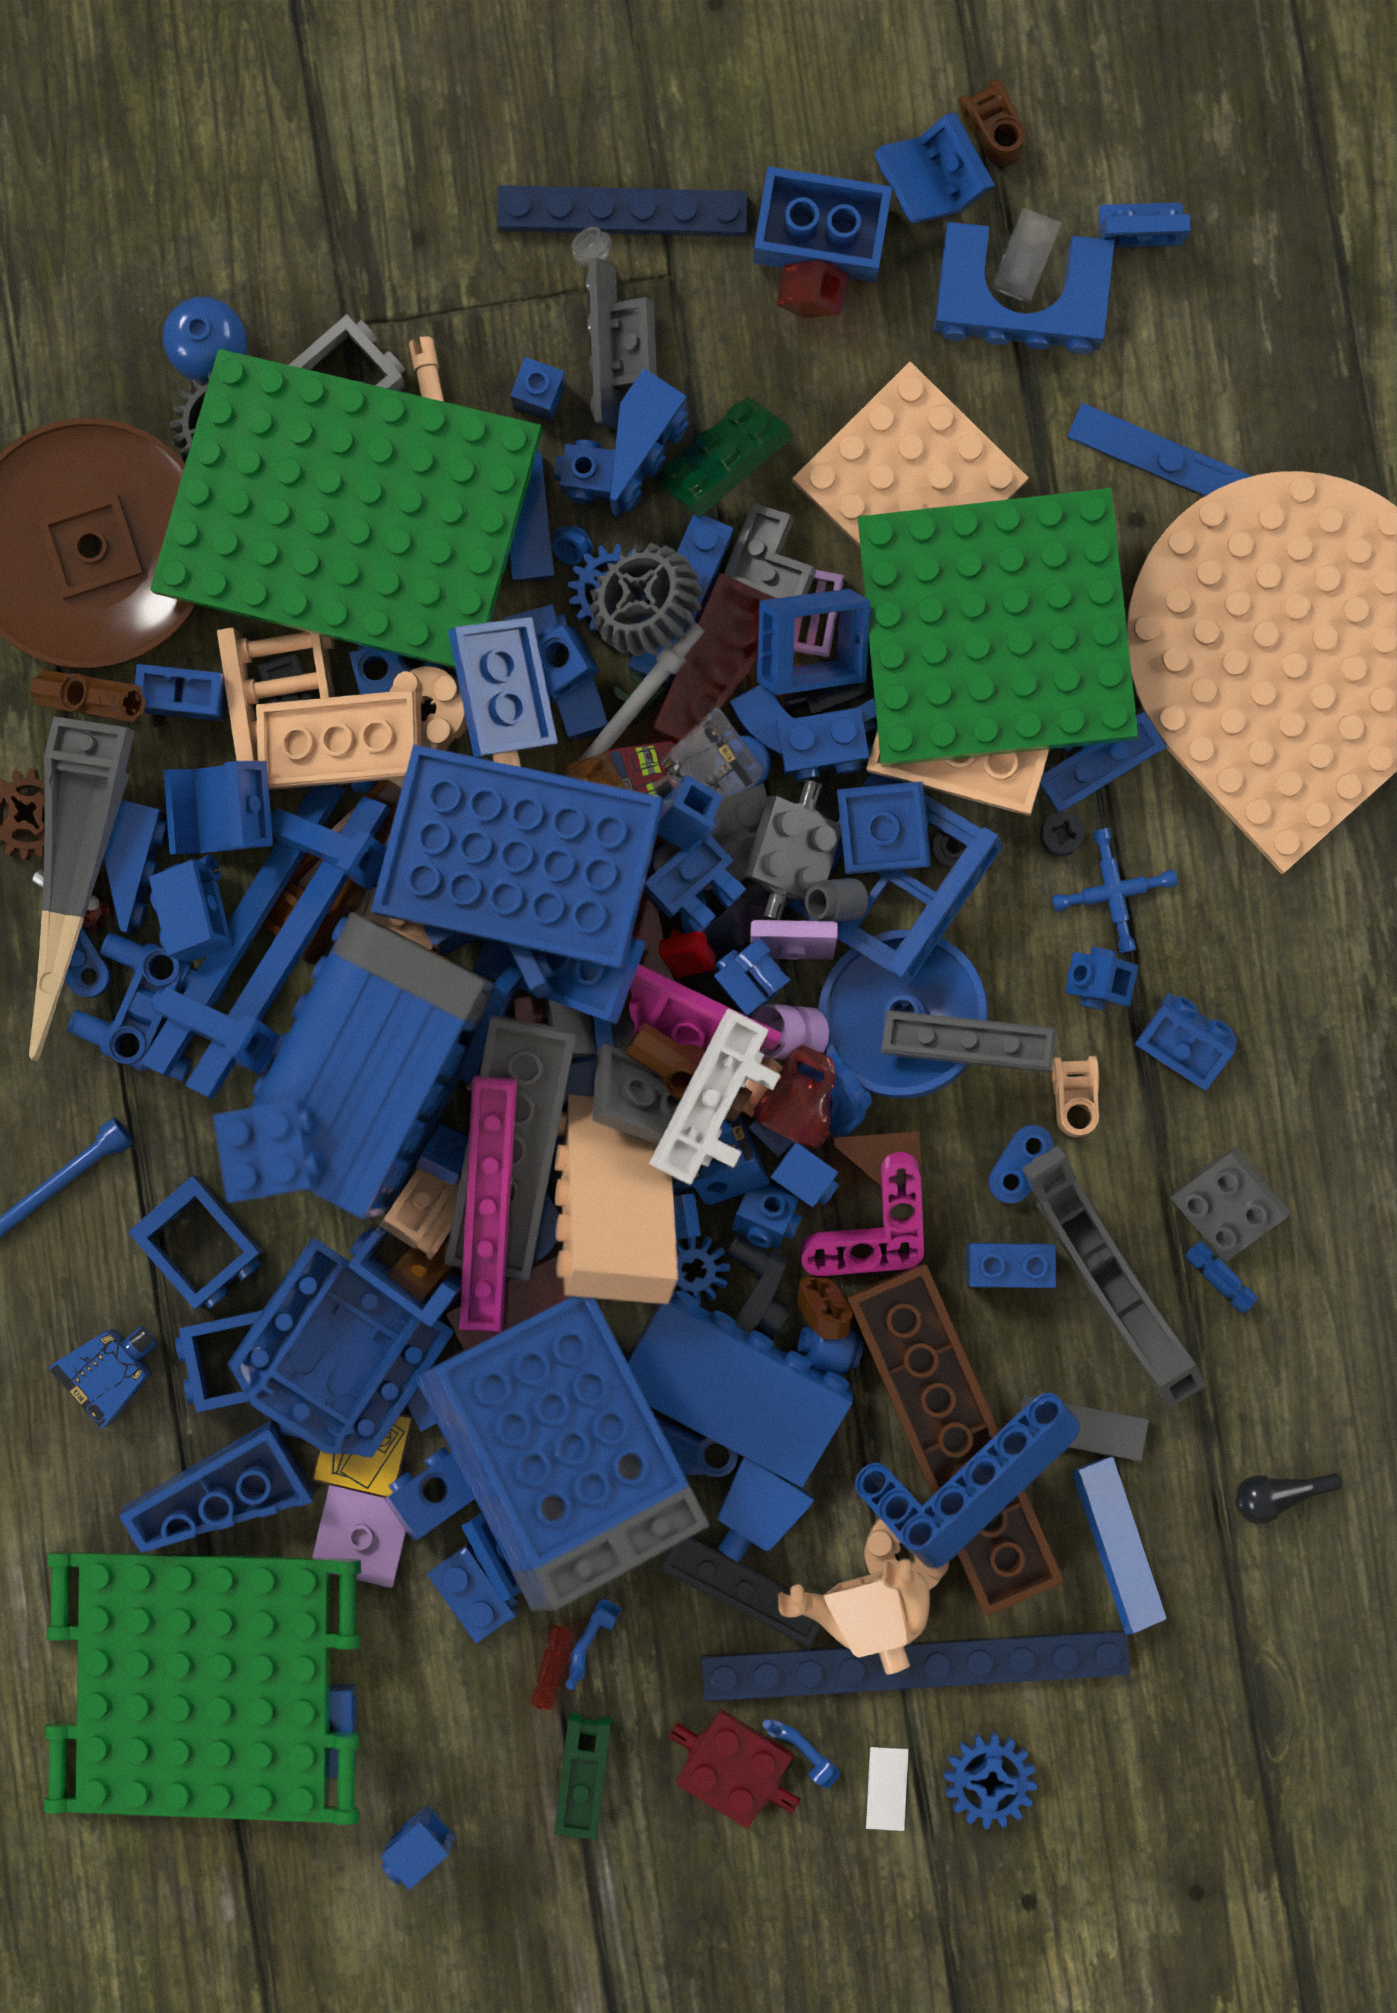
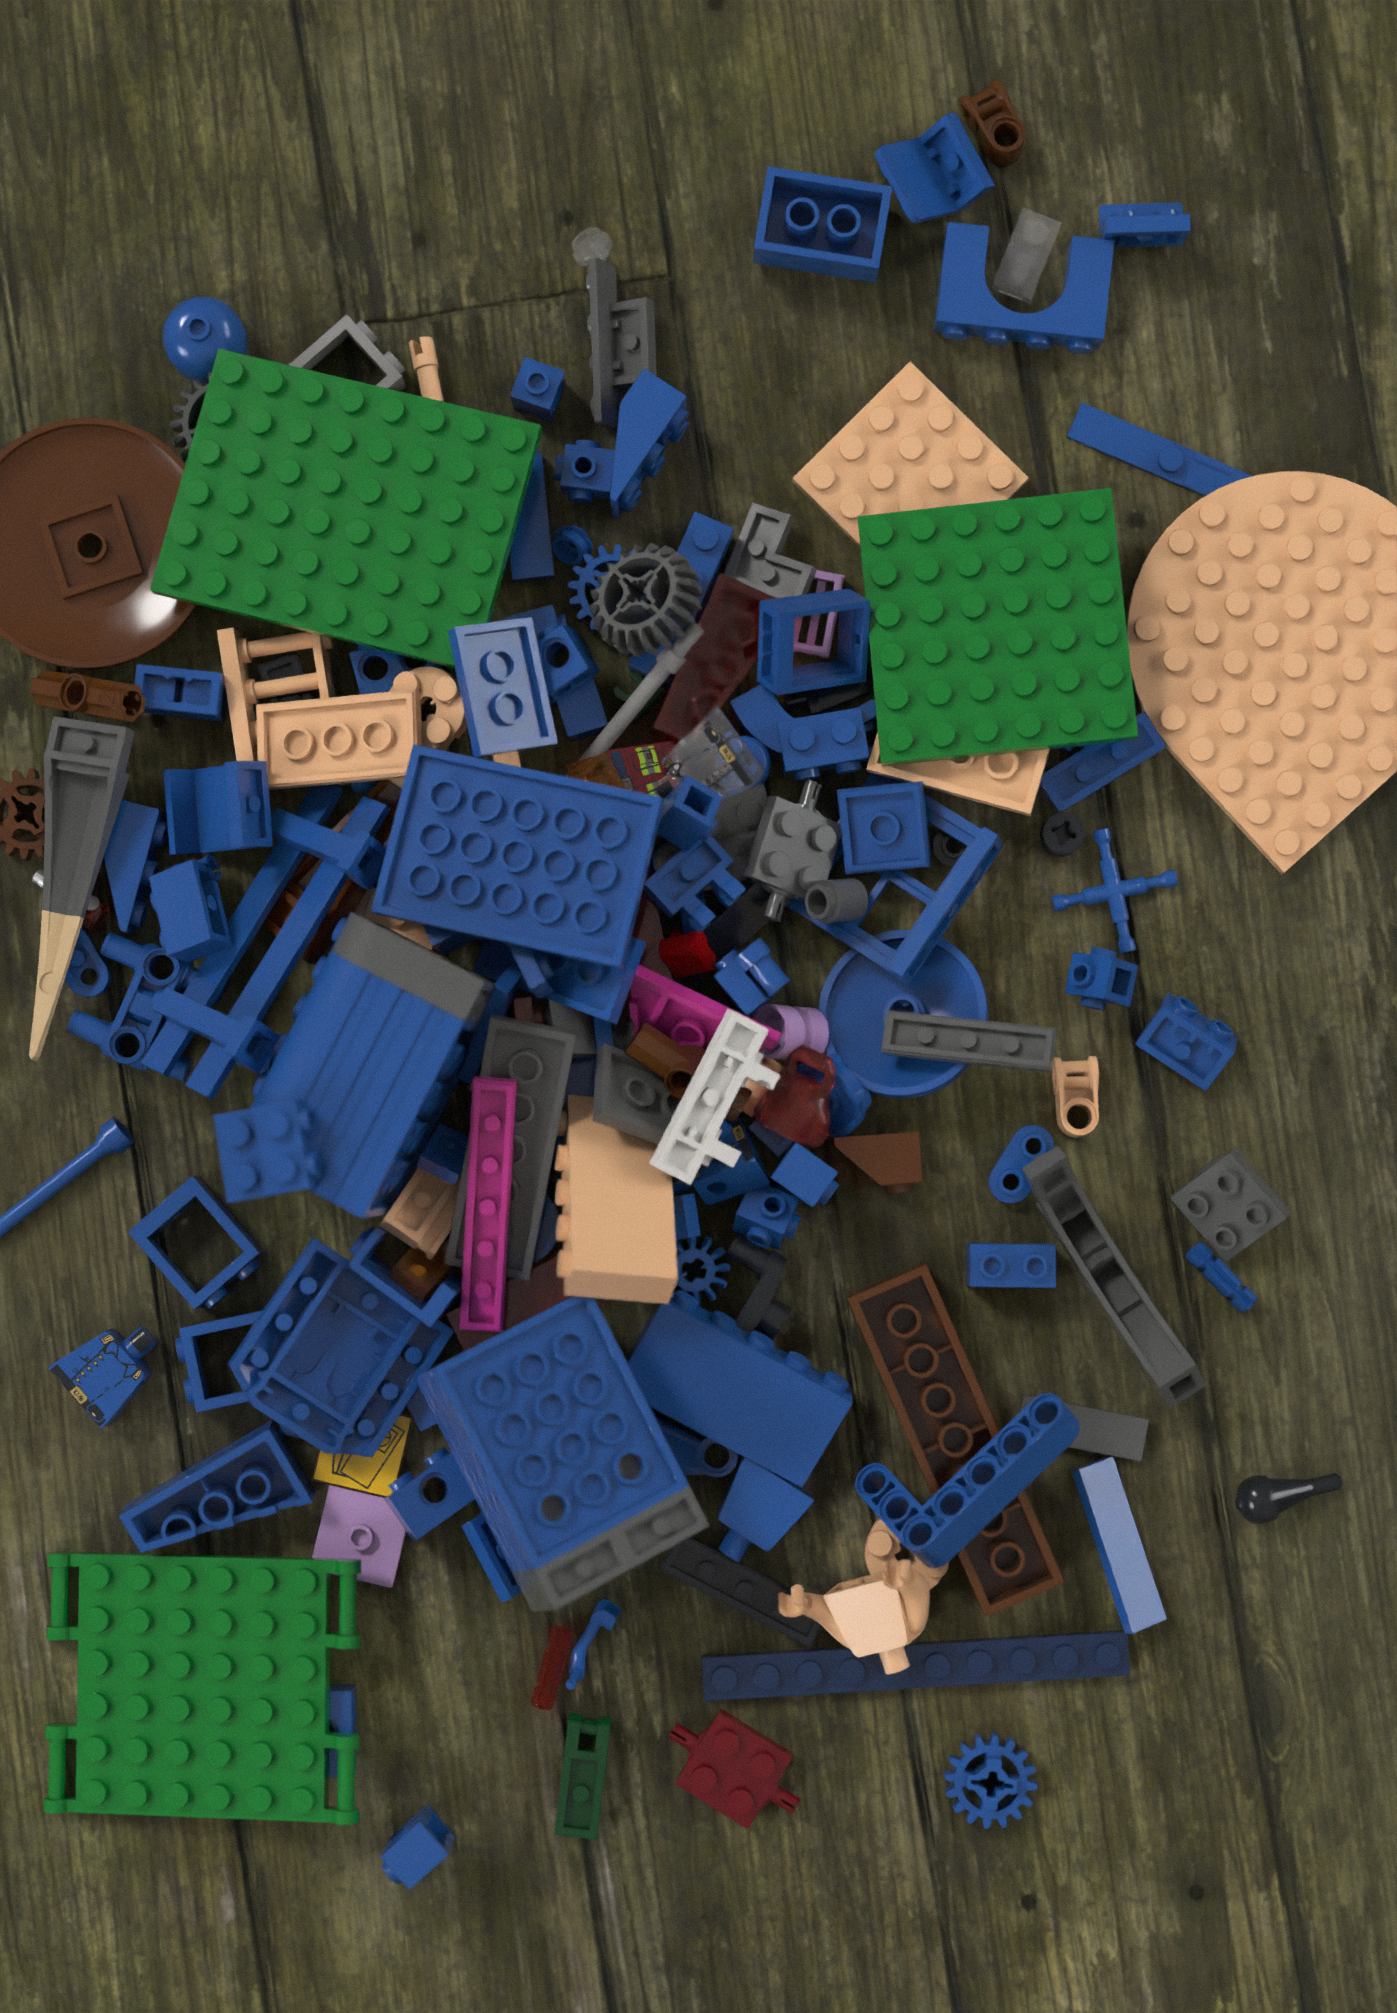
blue bracket [427,1542,519,1643] -> none
dark blue plate [497,185,747,237] -> none
dark green plate [654,396,794,518] -> none
lavender plate [750,920,837,960] -> none
blue piece [763,1719,840,1789] -> none
clear red brick [776,260,848,318] -> none
reddish brown beam [797,1275,853,1340] -> none
blue head [798,1323,864,1376] -> none
dark pink beam [800,1152,924,1276] -> none
white sticker [866,1747,908,1831] -> none

